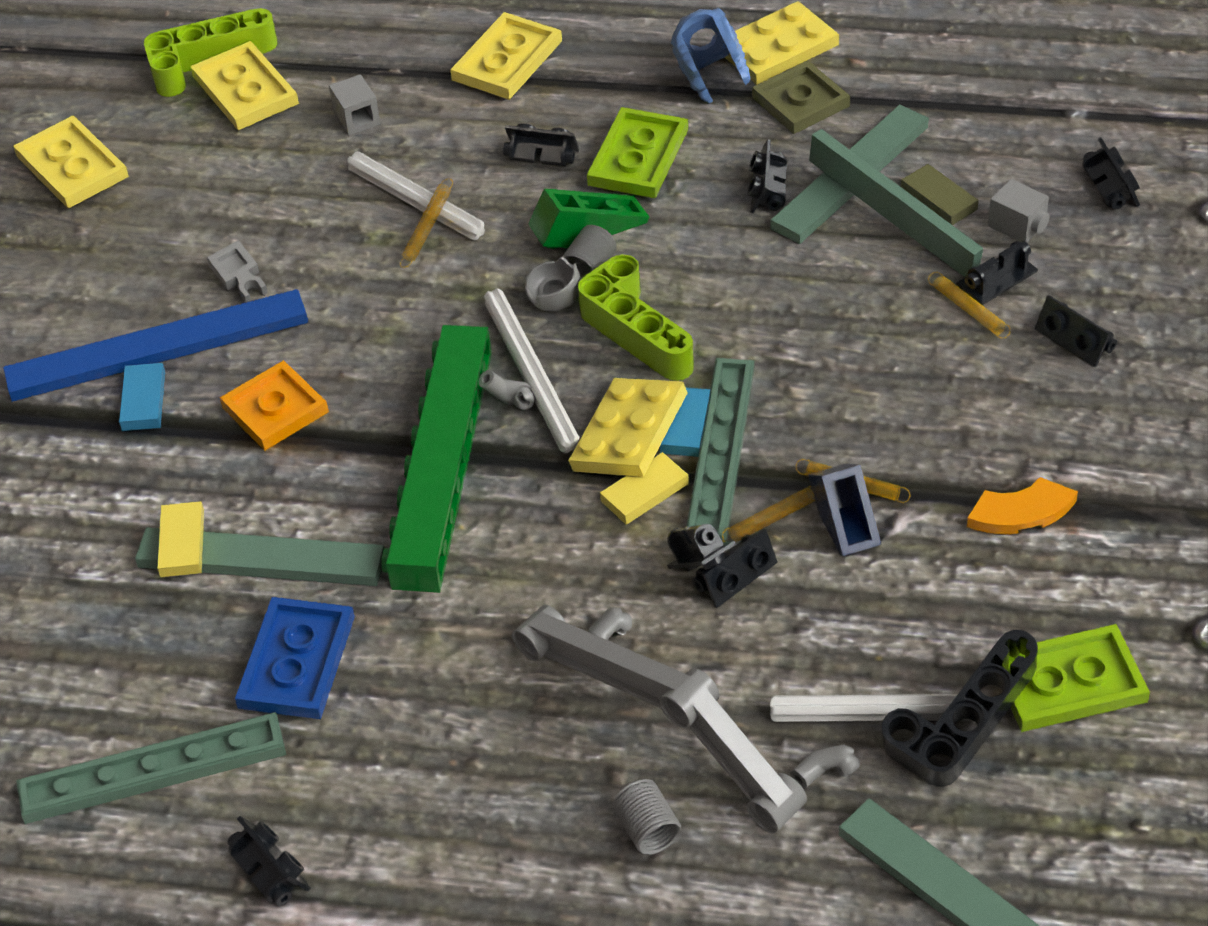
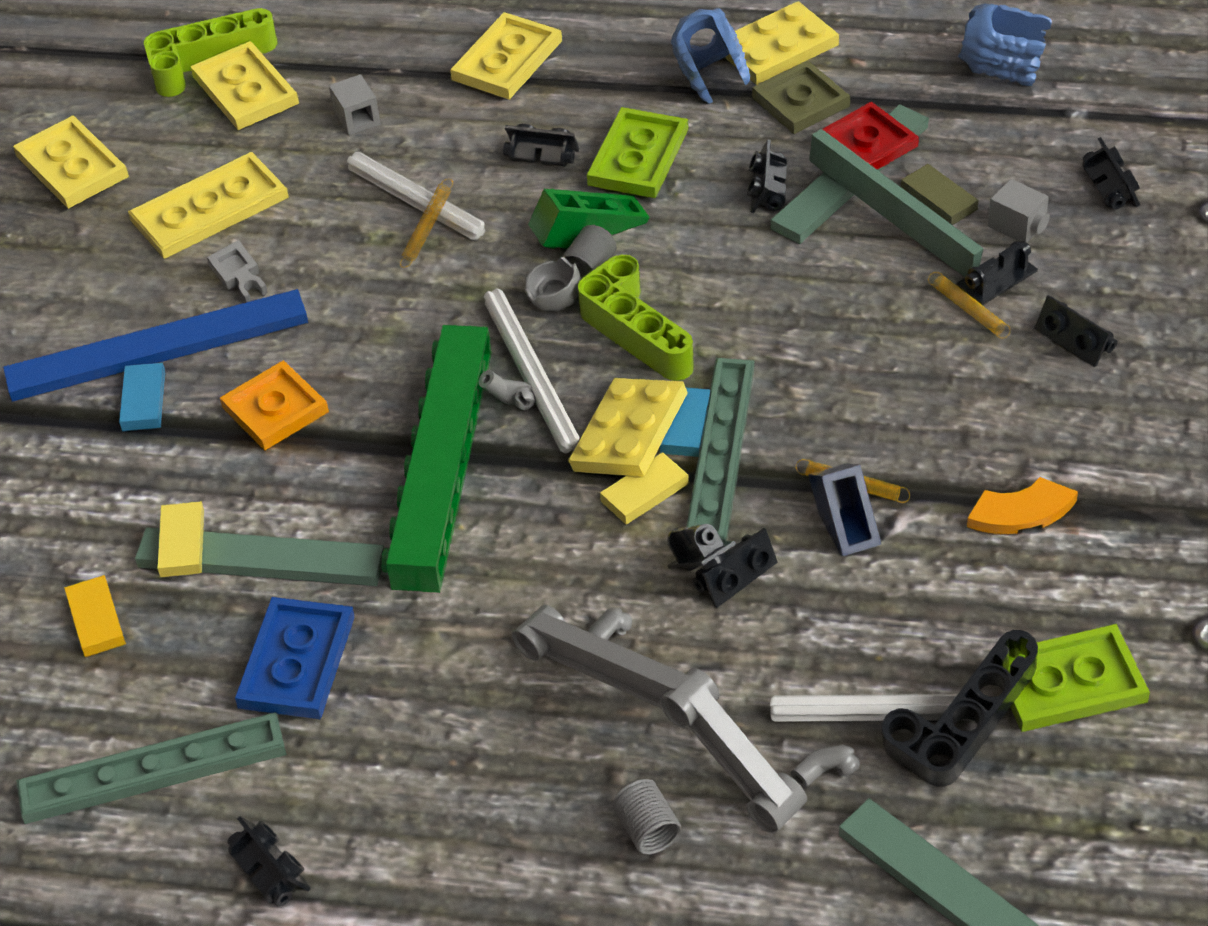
yellow piece [722,486,815,542] -> none
none -> yellow tile [64,575,126,657]
none -> light yellow tile [128,152,289,259]
none -> red tile [822,101,919,170]
none -> medium blue piece [958,3,1052,86]

